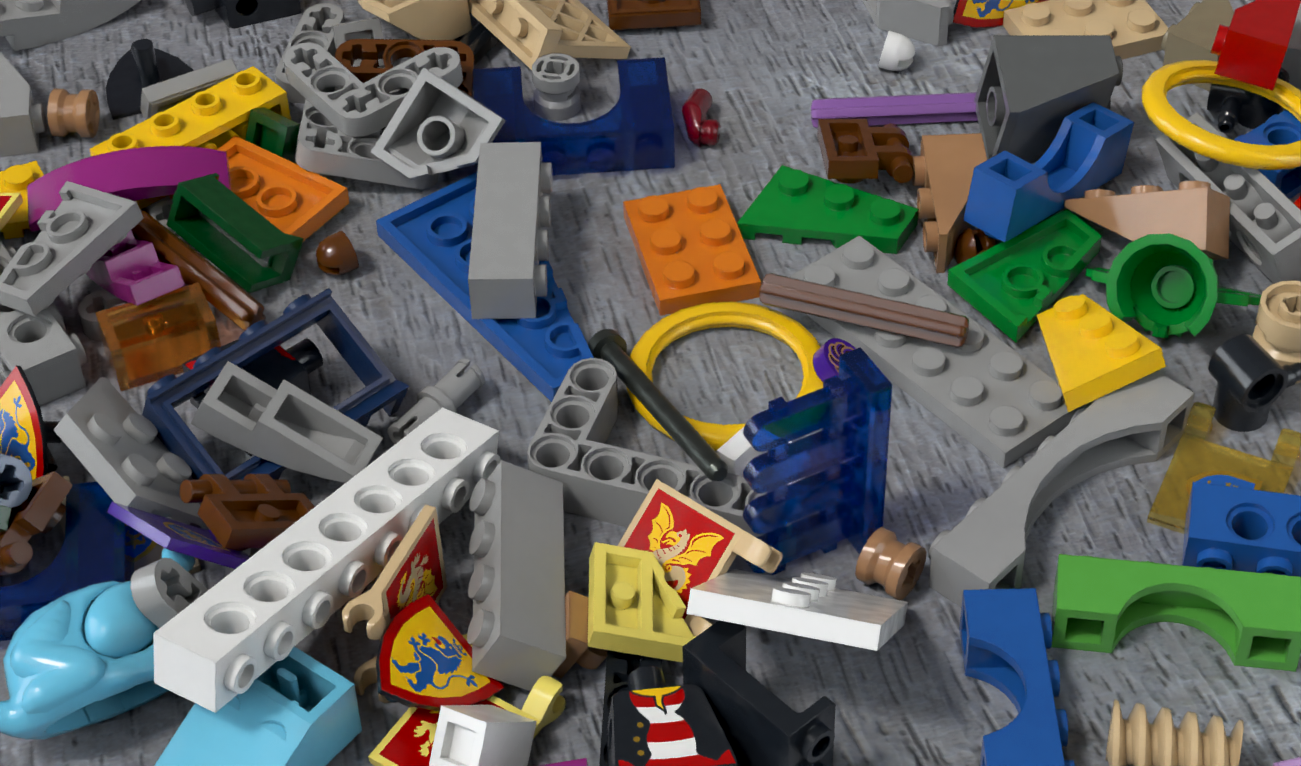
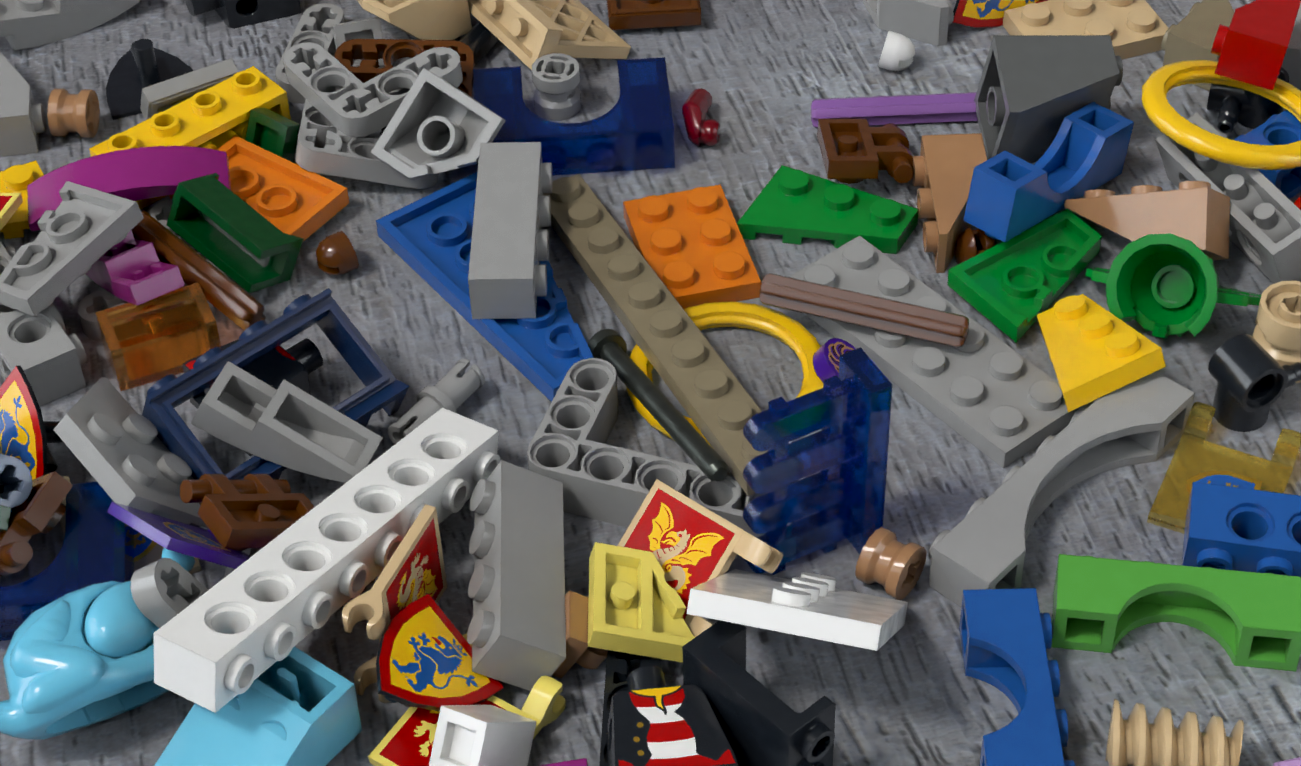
none -> dark tan plate [543,174,800,496]

